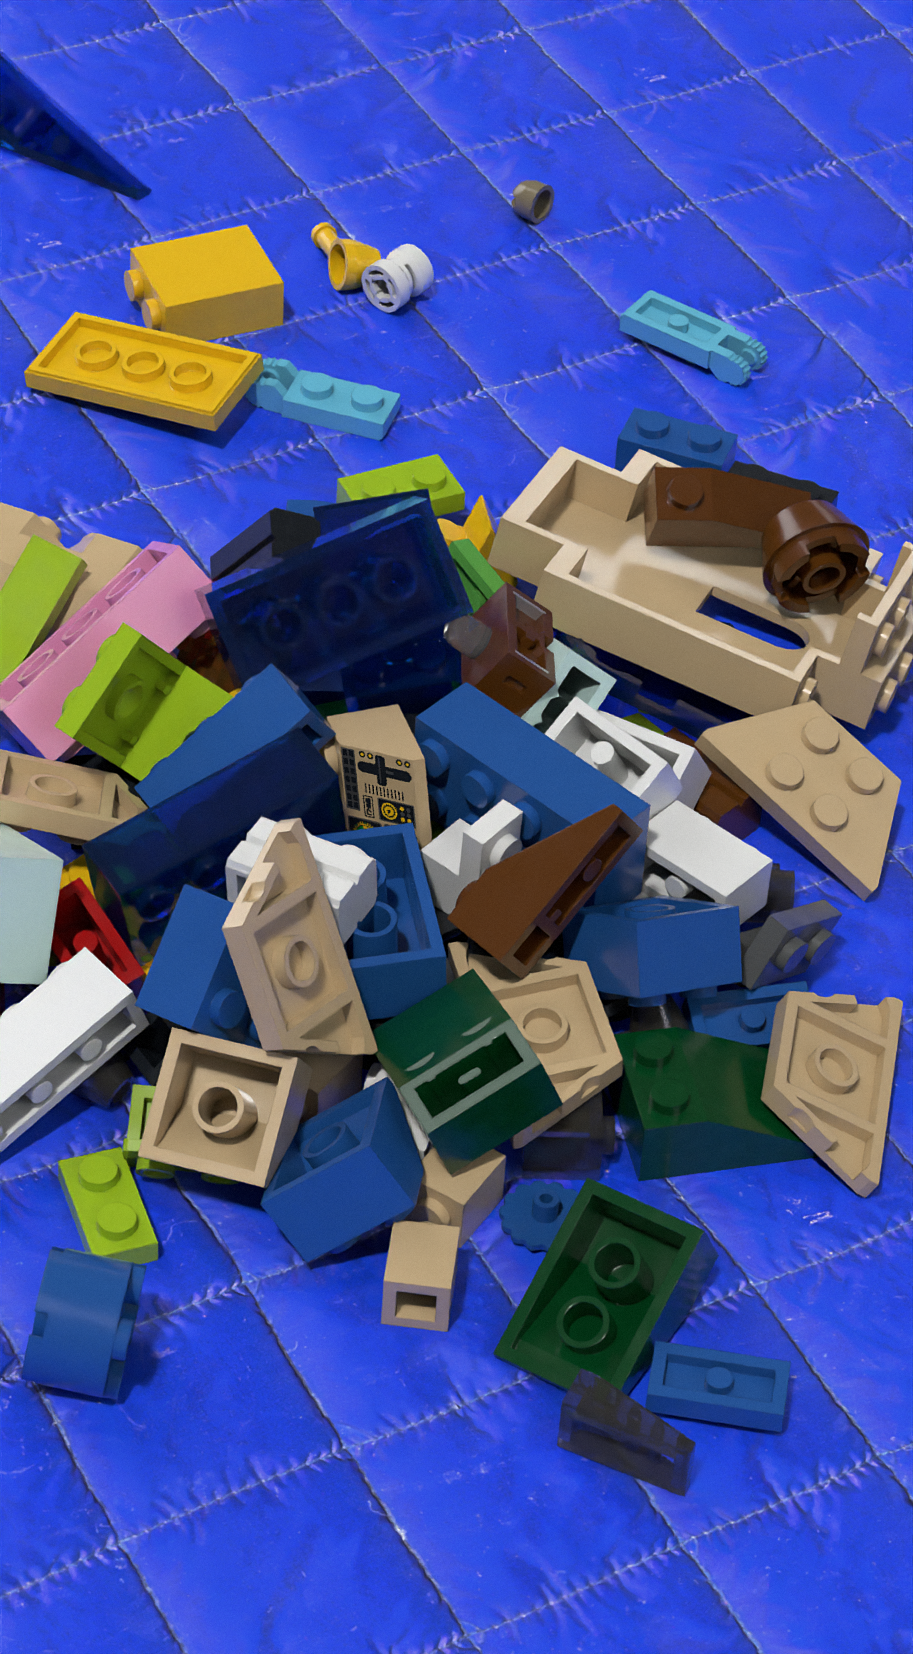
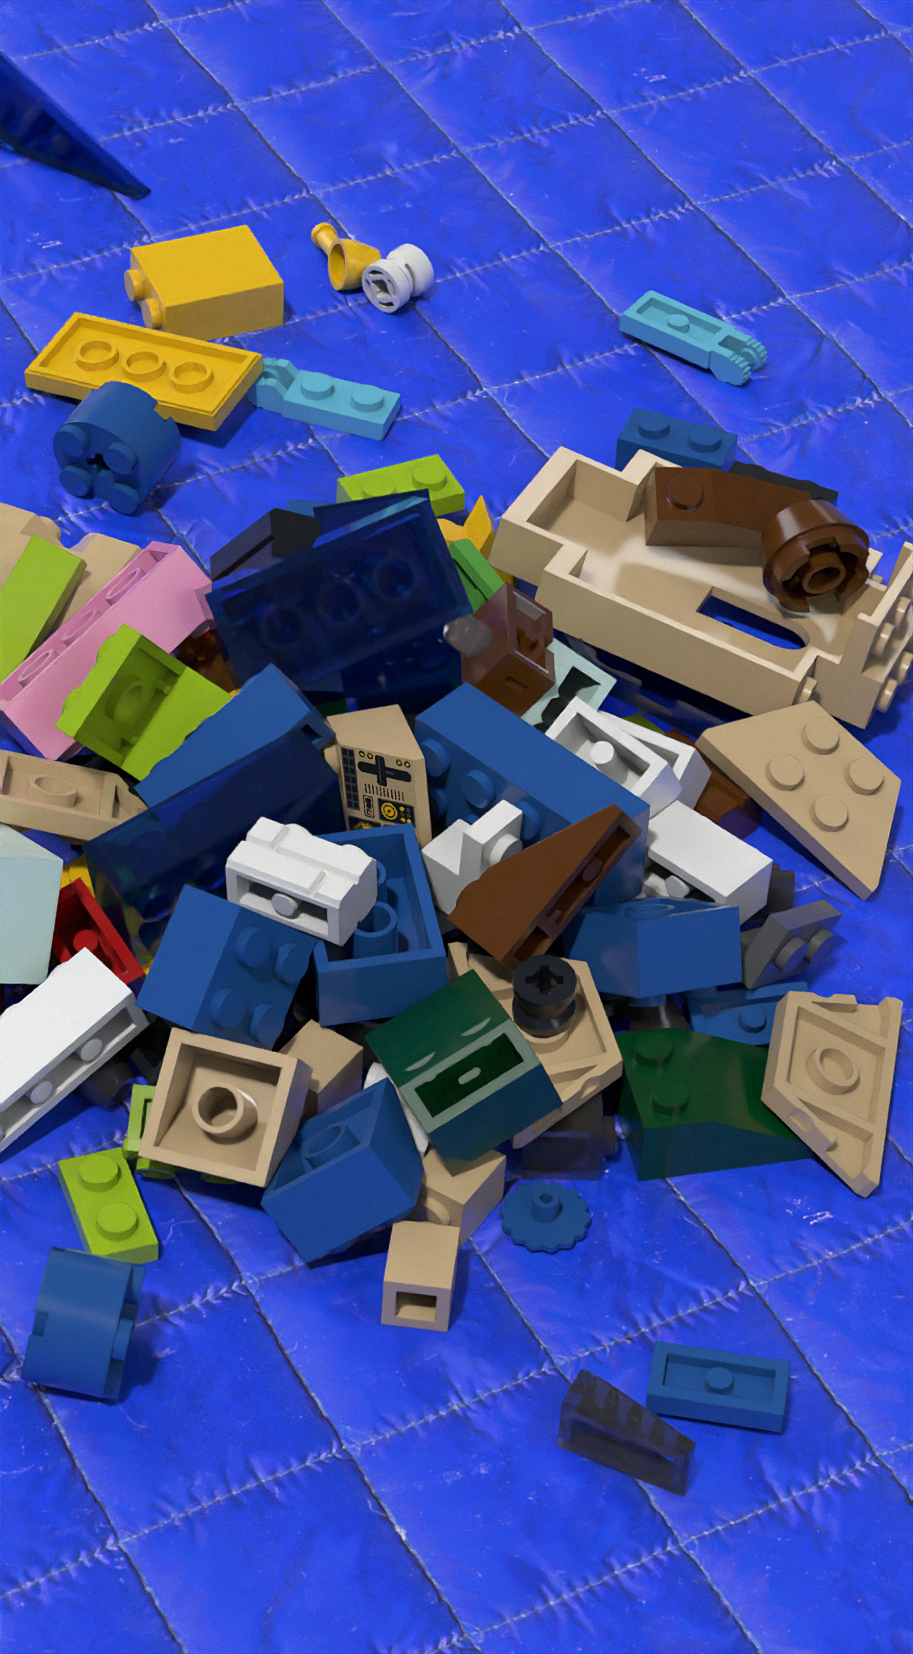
tan wing [222,818,378,1056] -> none
dark green slope [493,1177,719,1413] -> none
hinge [511,180,554,224] -> none
none -> blue brick [53,381,182,514]
none -> black wheel [512,954,577,1037]

